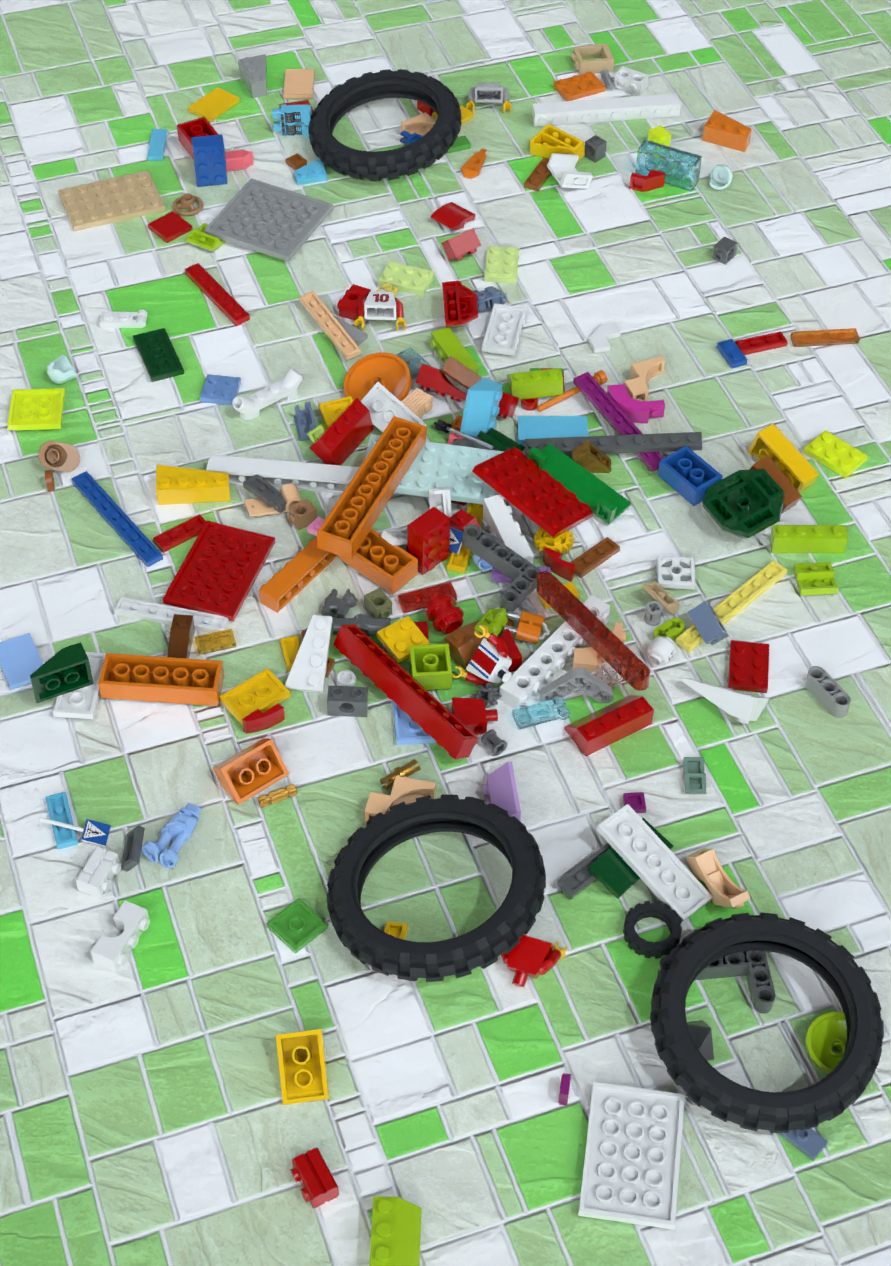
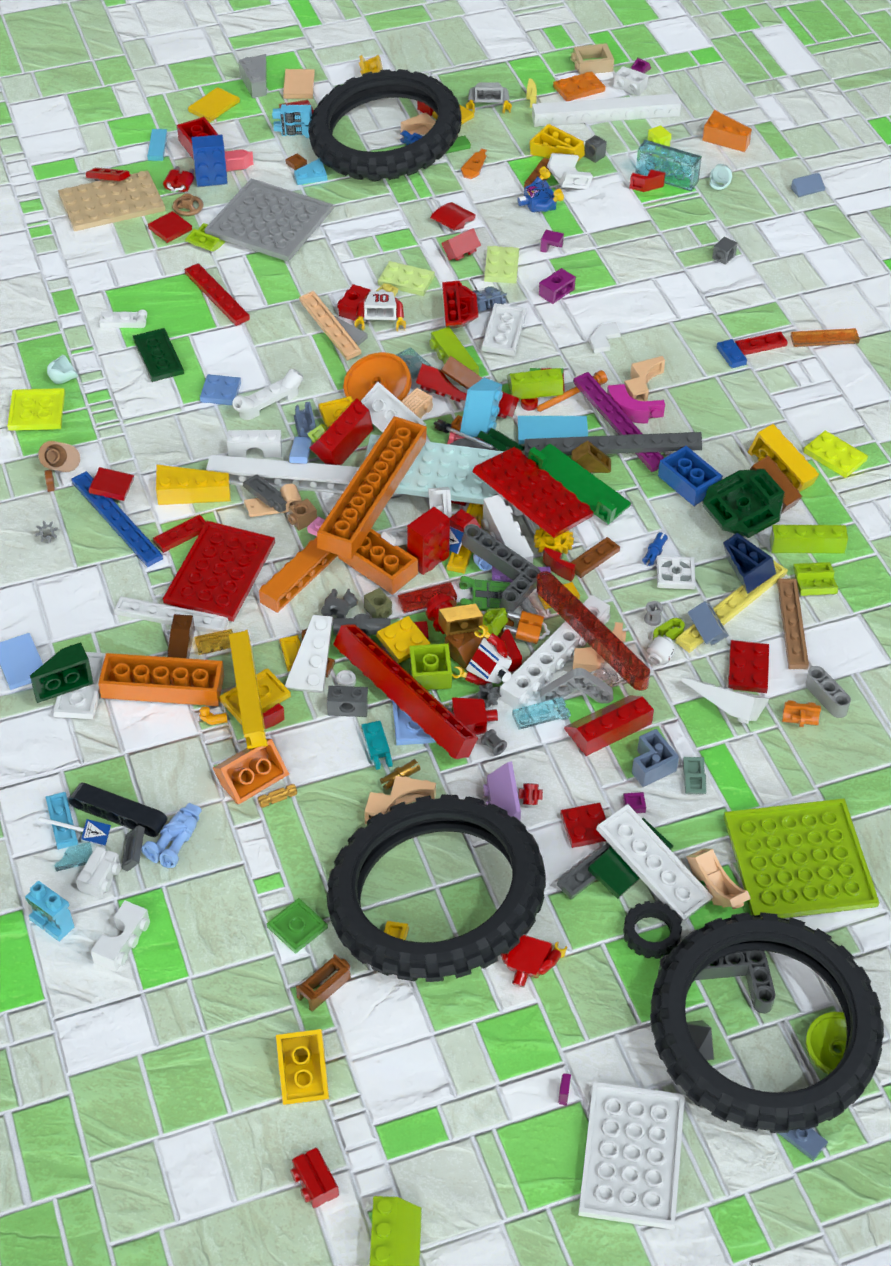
light grey axle [600,68,615,90] -> none
tan slope [642,582,680,614] -> none
none -> medium azure hips [25,881,74,942]
none -> gear [35,521,58,543]
none -> clear light blue tile [54,842,93,872]
none -> black beam [69,782,168,837]
none -> red tile [86,167,130,181]
none -> red tile [89,467,134,501]
none -> red piece [163,166,195,192]
none -> light orange arm [199,706,228,725]
none -> white arch [227,430,282,458]
none -> yellow tile [229,630,268,749]
none -> light blue tile [289,437,312,464]
none -> dark orange window [296,954,351,1012]
none -> yellow bracket [359,55,383,75]
none -> teal hinge [361,720,393,770]
none -> pearl gold brick [438,604,483,636]
none -> bright green flag [459,576,510,611]
none -> blue torso [517,166,564,212]
none -> red gear [518,783,543,805]
none -> light yellow slope [526,78,537,108]
none -> magenta brick [539,268,576,304]
none -> magenta panel [540,229,564,253]
none -> red plate [560,802,606,848]
none -> magenta slope [630,58,651,74]
none -> sand blue brick [632,729,679,787]
none -> blue pin [642,532,668,566]
none -> dark blue wedge [723,533,776,594]
none -> lime plate [723,798,880,918]
none -> medium nougat tile [777,578,809,669]
none -> orange hips [782,700,821,727]
none -> sand blue slope [791,173,826,197]

